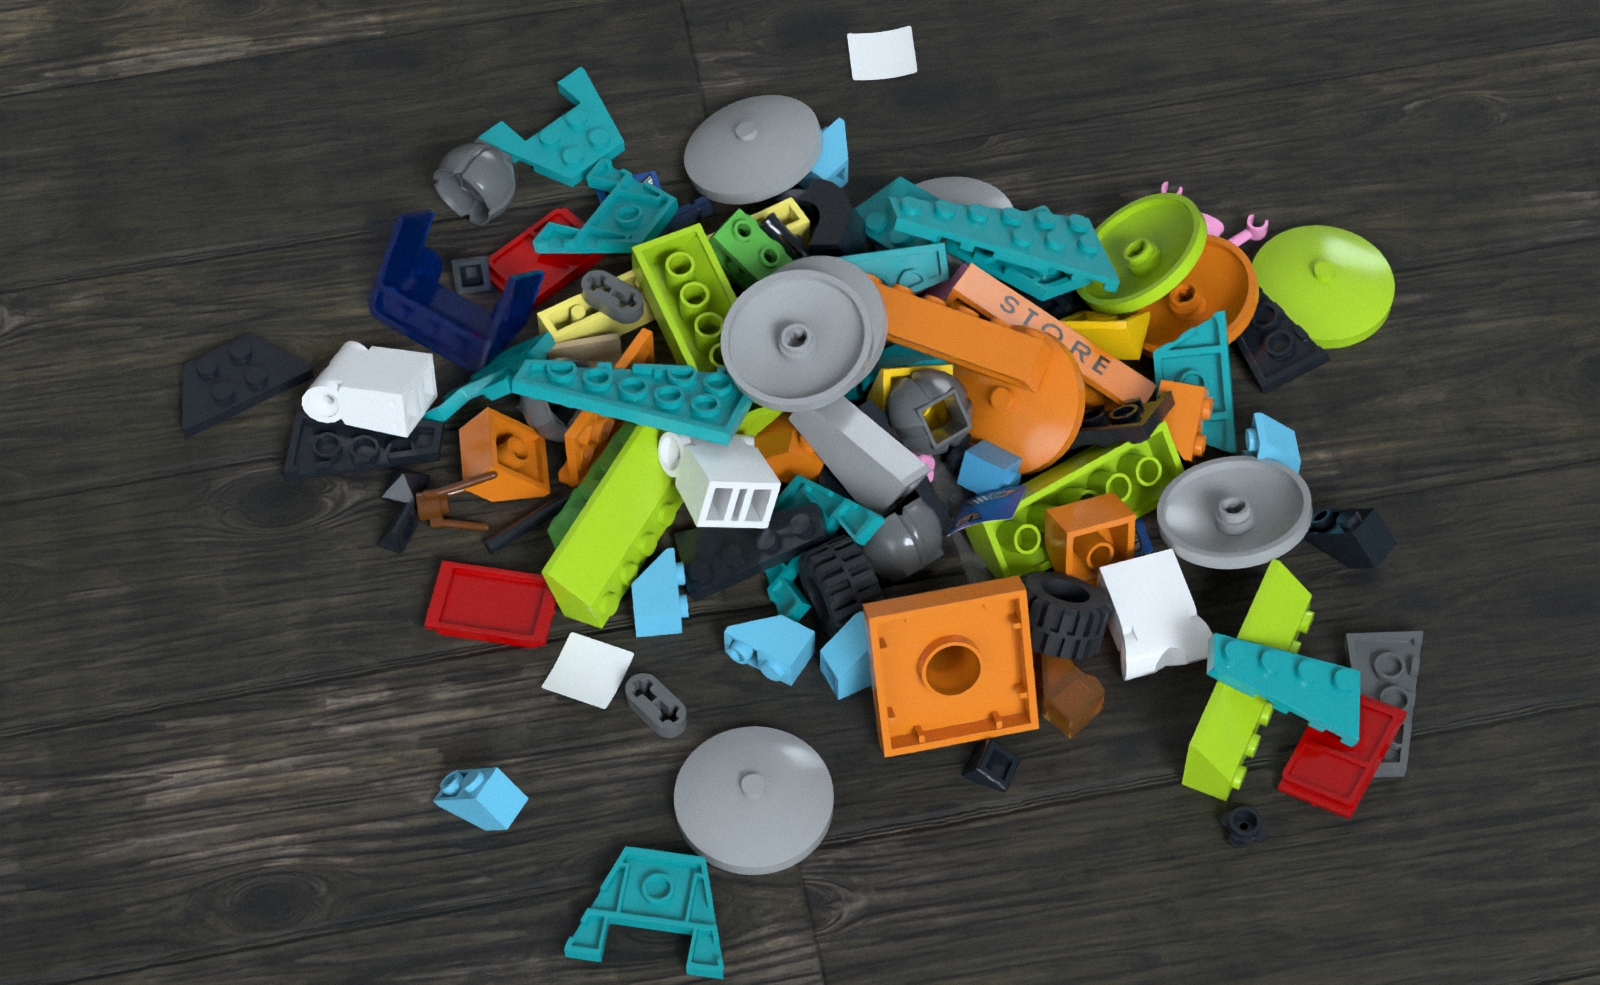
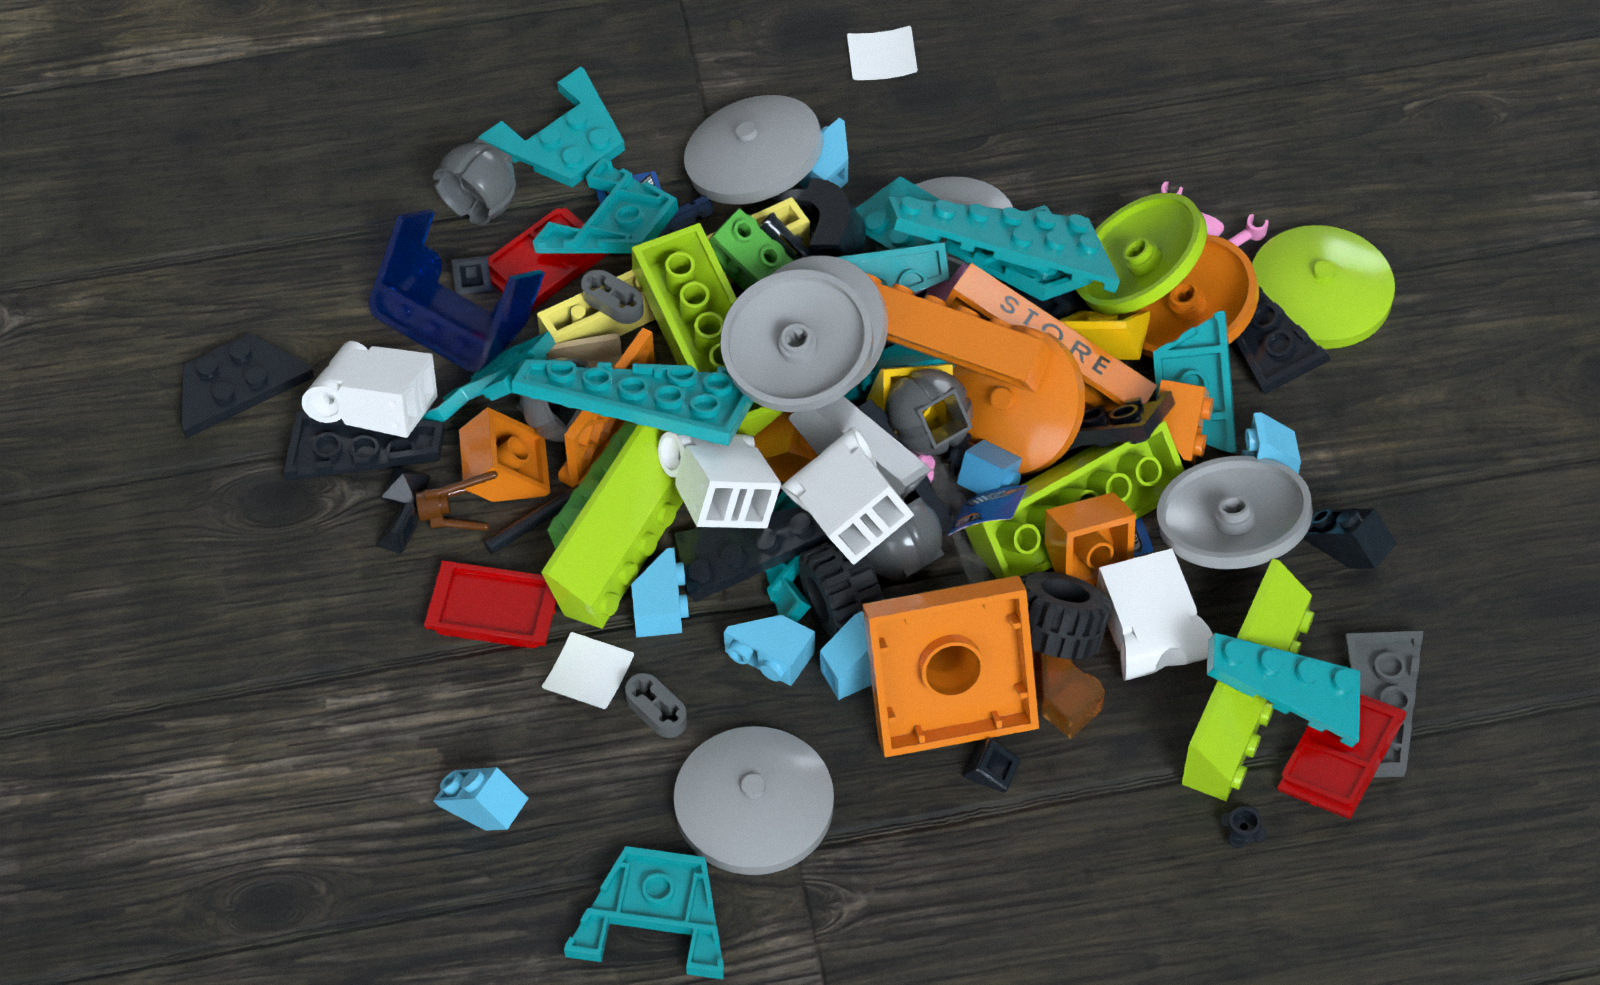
none -> white piece [781,426,914,565]

